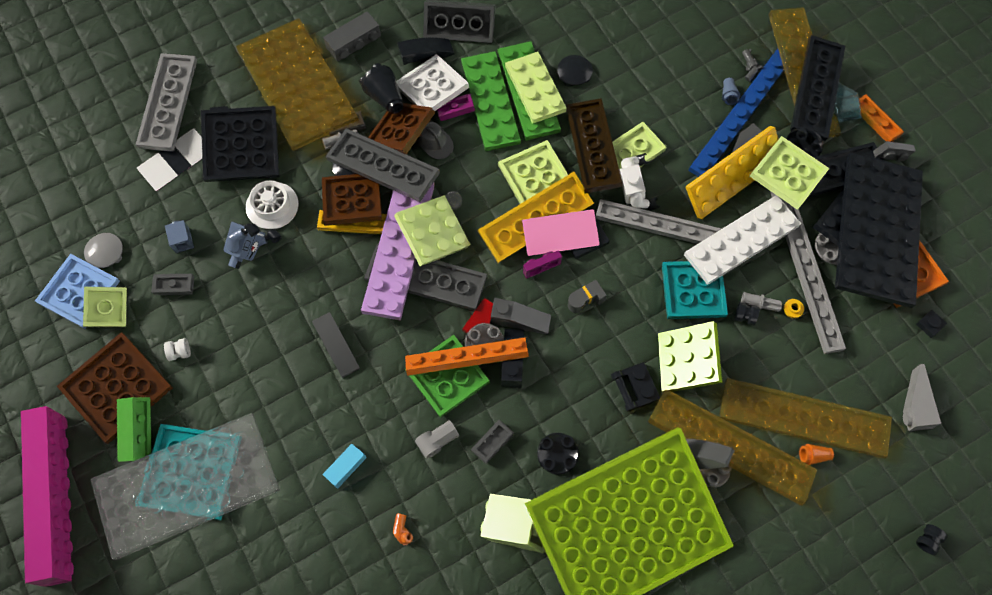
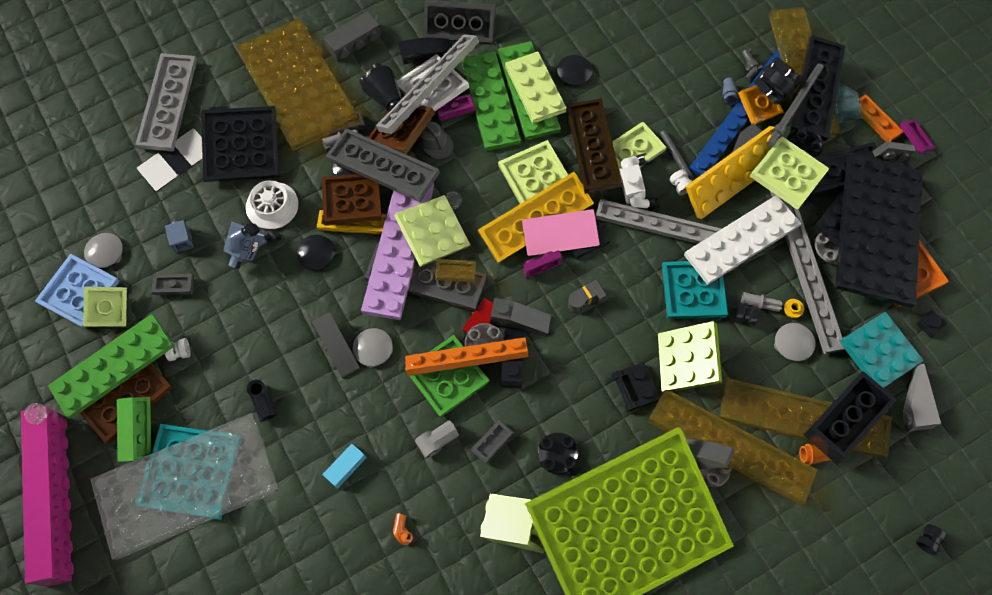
none -> clear plate [24,403,48,425]
none -> bright green plate [48,314,175,419]
none -> black piece [246,379,277,422]
none -> black dish [296,235,335,271]
none -> light grey dish [353,328,393,368]
none -> light grey plate [376,34,479,134]
none -> clear yellow plate [435,259,476,282]
none -> dark grey bar [660,130,695,181]
none -> white wheel [669,169,692,196]
none -> light orange tile [738,85,784,125]
none -> black piece [754,56,803,105]
none -> dark grey bar [767,64,824,147]
none -> light grey dish [774,323,816,363]
none -> black brick [803,371,897,464]
none -> teal plate [839,312,924,388]
none -> magenta tile [899,119,935,154]

